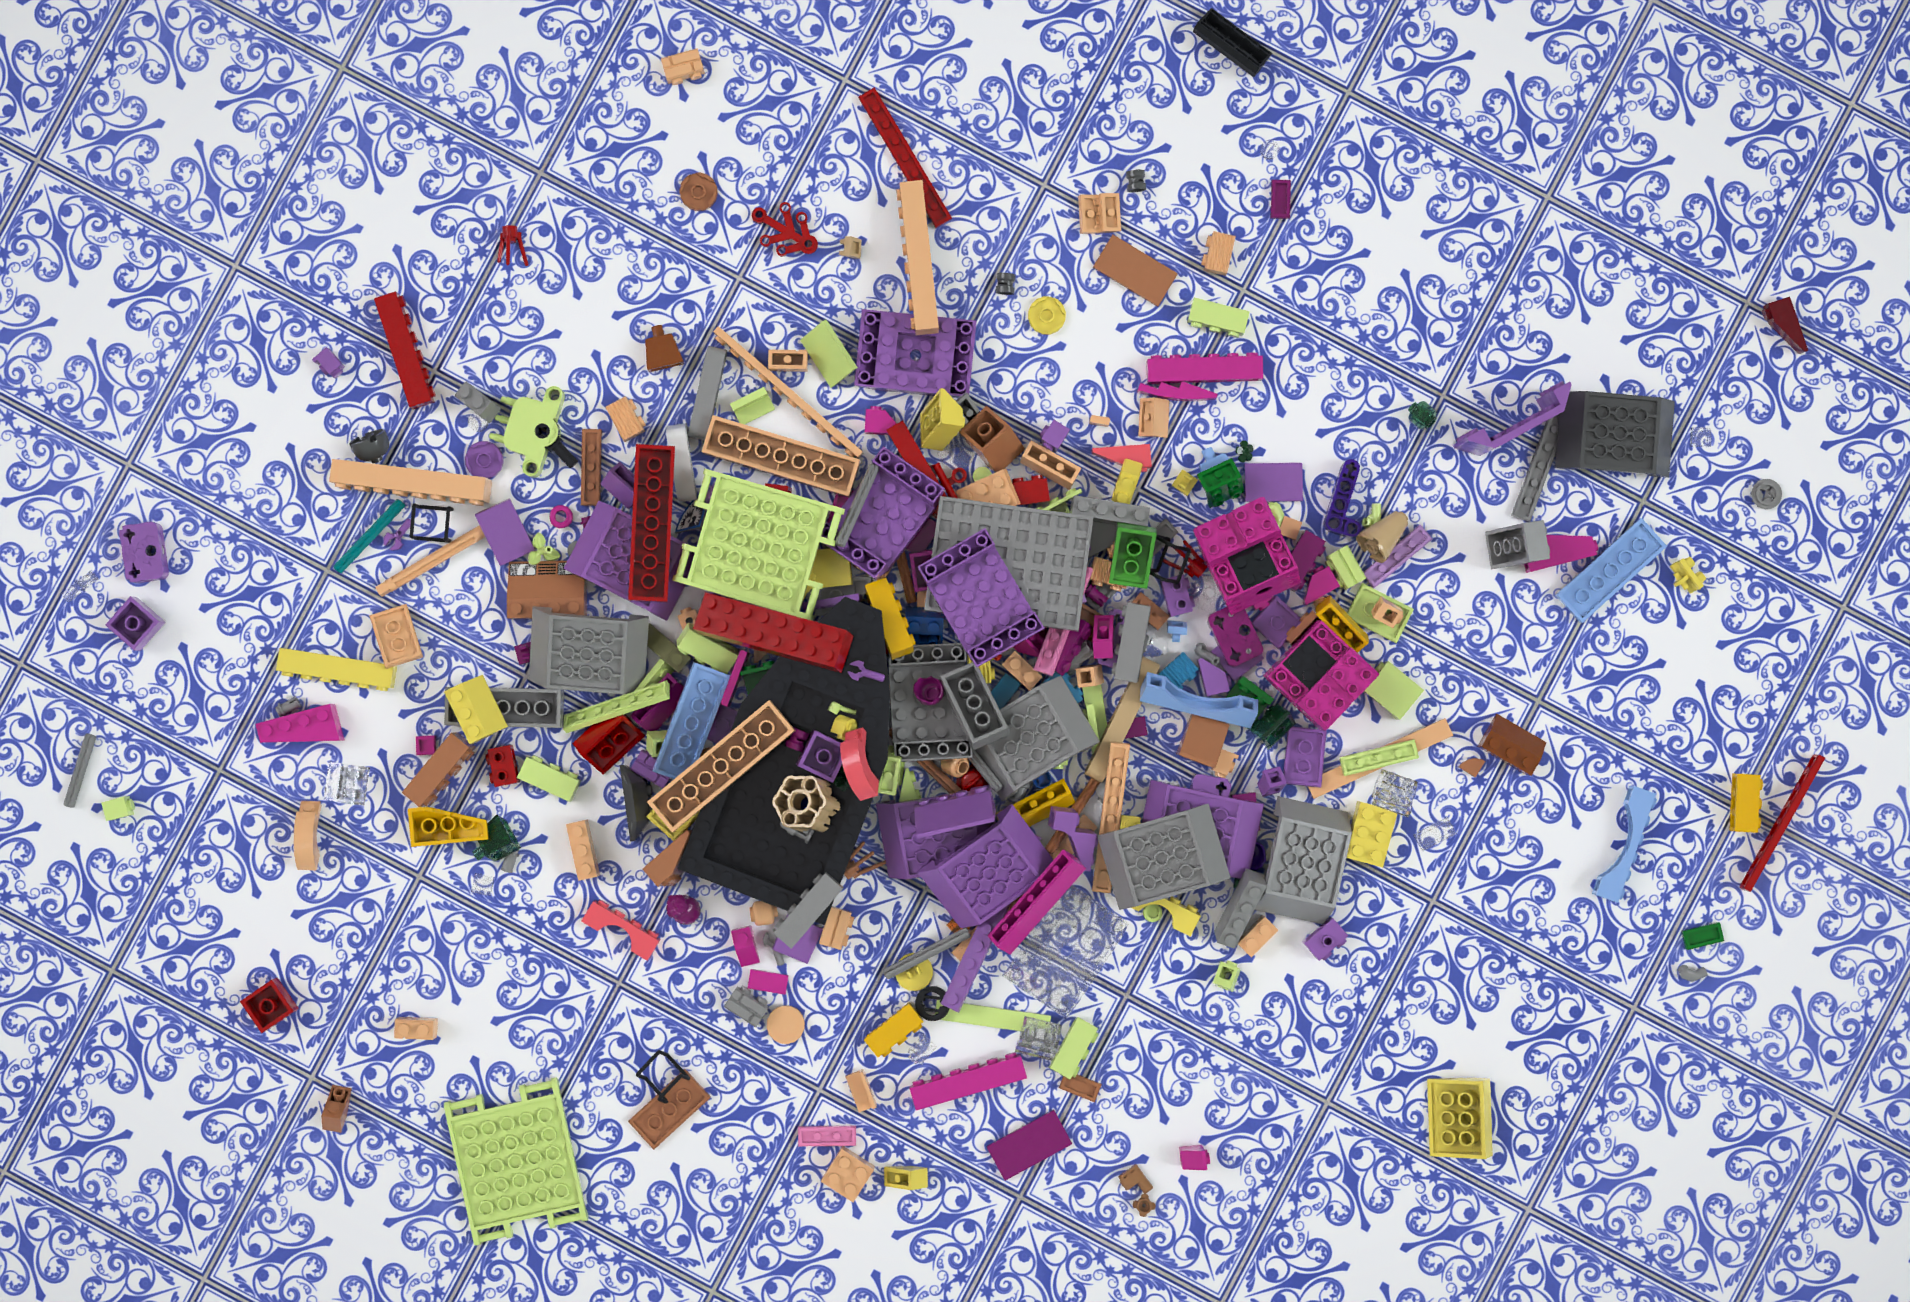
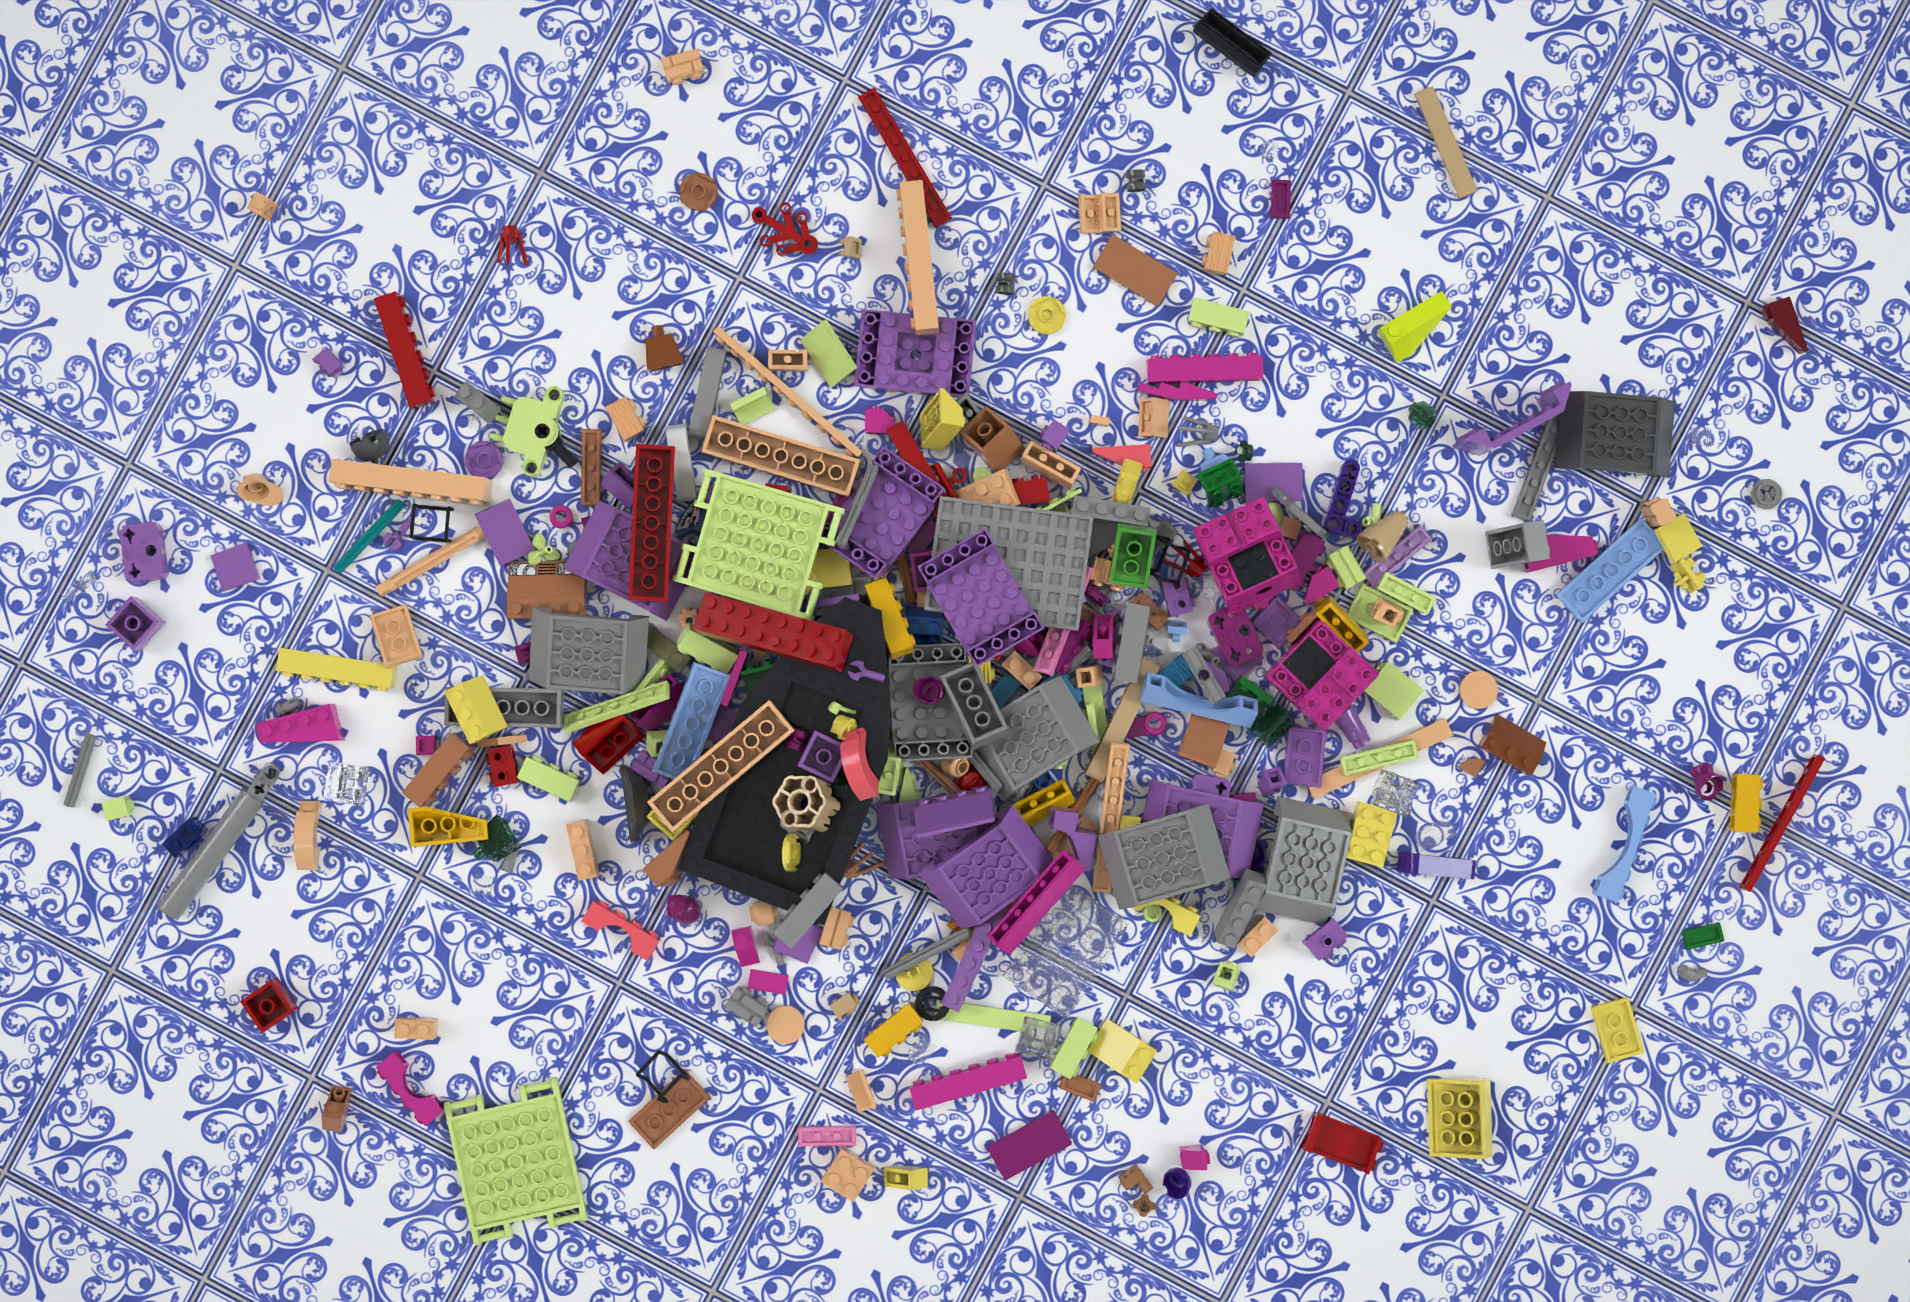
none -> light grey piece [157,762,280,920]
none -> clear blue brick [162,817,209,858]
none -> medium lavender tile [210,543,260,592]
none -> light nougat piece [237,473,284,506]
none -> light nougat brick [247,192,278,221]
none -> dark pink arch [376,1050,444,1126]
none -> light nougat tile [477,734,527,748]
none -> light yellow tile [782,833,801,873]
none -> tan brick [829,991,861,1021]
none -> light yellow slope [1088,1018,1157,1084]
none -> dark pink piece [1144,712,1167,735]
none -> dark purple hair [1162,1167,1192,1199]
none -> light grey plant [1177,416,1219,447]
none -> light grey piece [1182,646,1226,705]
none -> light grey wing [1271,486,1330,540]
none -> red panel [1302,1111,1384,1175]
none -> medium lavender plant [1334,704,1371,750]
none -> yellowish green plate [1376,572,1436,615]
none -> neon yellow wedge [1377,291,1452,363]
none -> beam [1397,852,1476,880]
none -> tan tile [1414,86,1478,199]
none -> light nougat tile [1459,671,1498,709]
none -> light yellow tile [1590,996,1644,1063]
none -> light nougat brick [1641,496,1677,528]
none -> light yellow tile [1653,513,1703,564]
none -> magenta hair [1690,762,1723,801]

